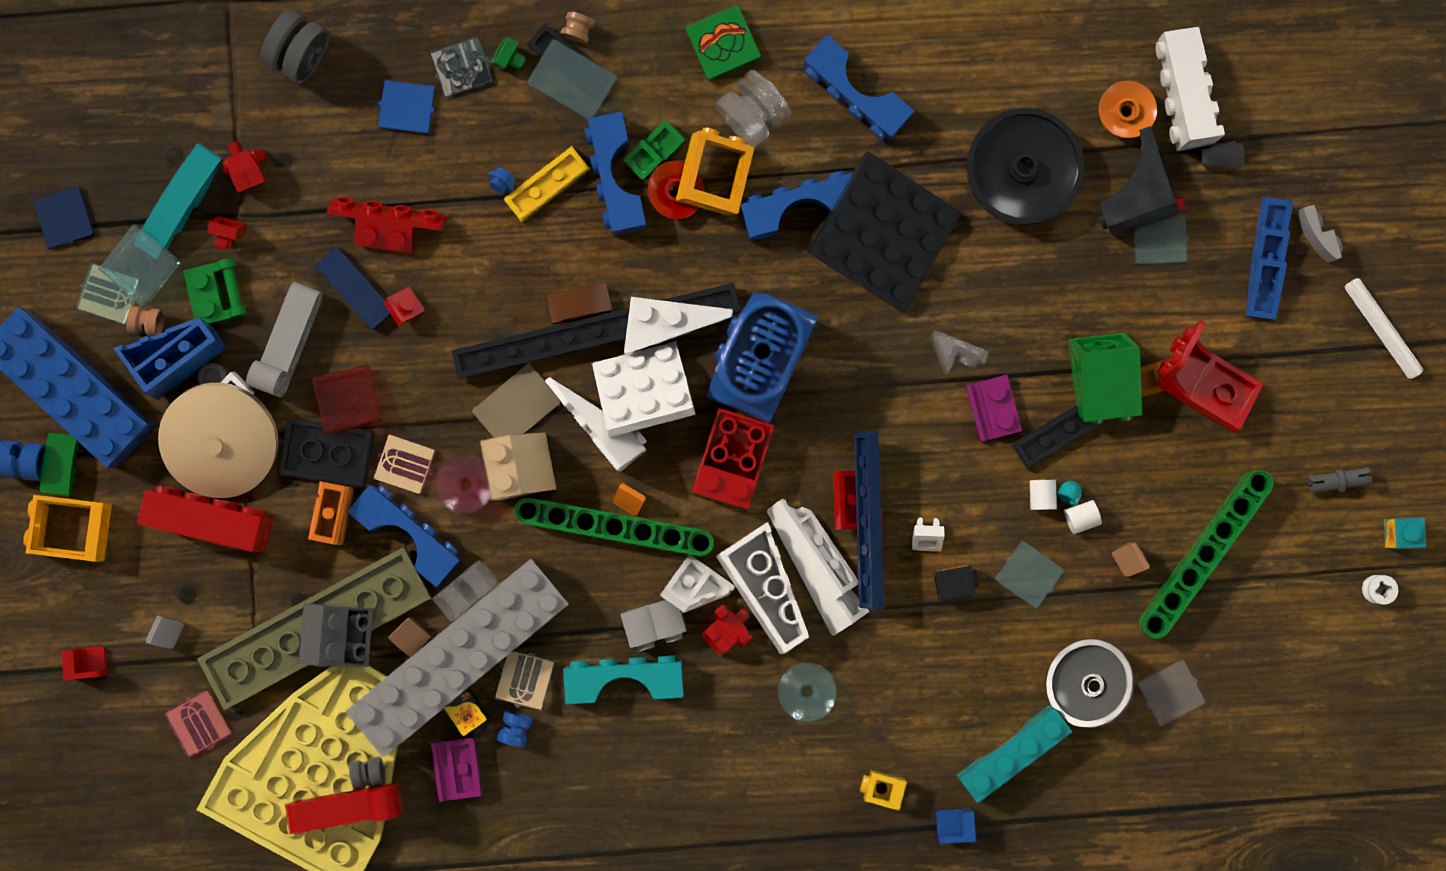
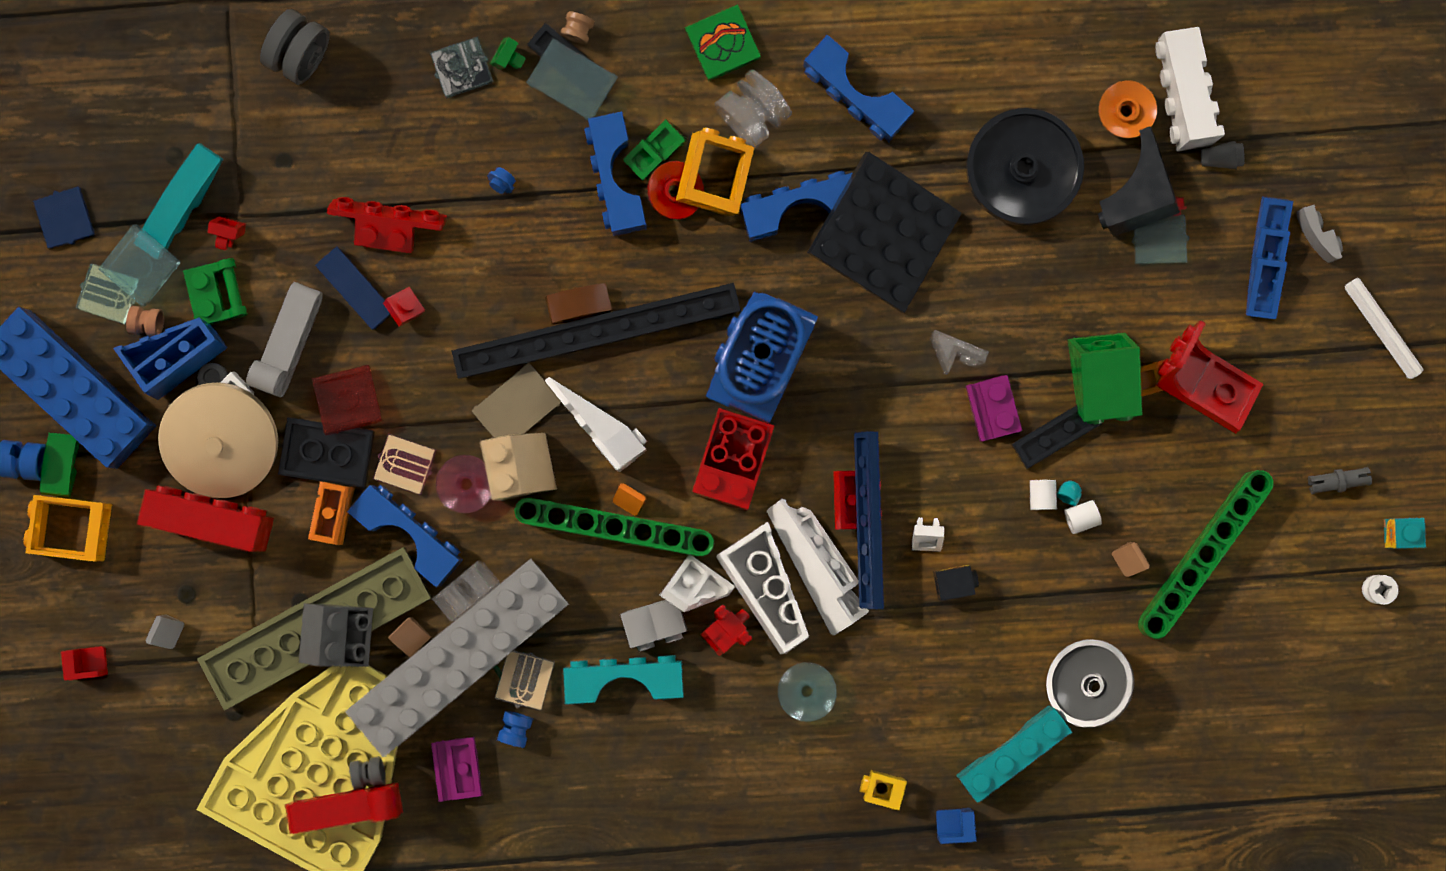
clear pink piece [164,689,232,758] -> none
red piece [221,140,267,192] -> none
blue piece [378,80,435,134] -> none
brick [444,689,491,737] -> none
yellow tile [504,146,590,223] -> none
white plate [592,341,695,437] -> none
white wing [624,297,733,354] -> none
clear light blue piece [994,540,1064,609] -> none
clear piece [1137,659,1206,726] -> none

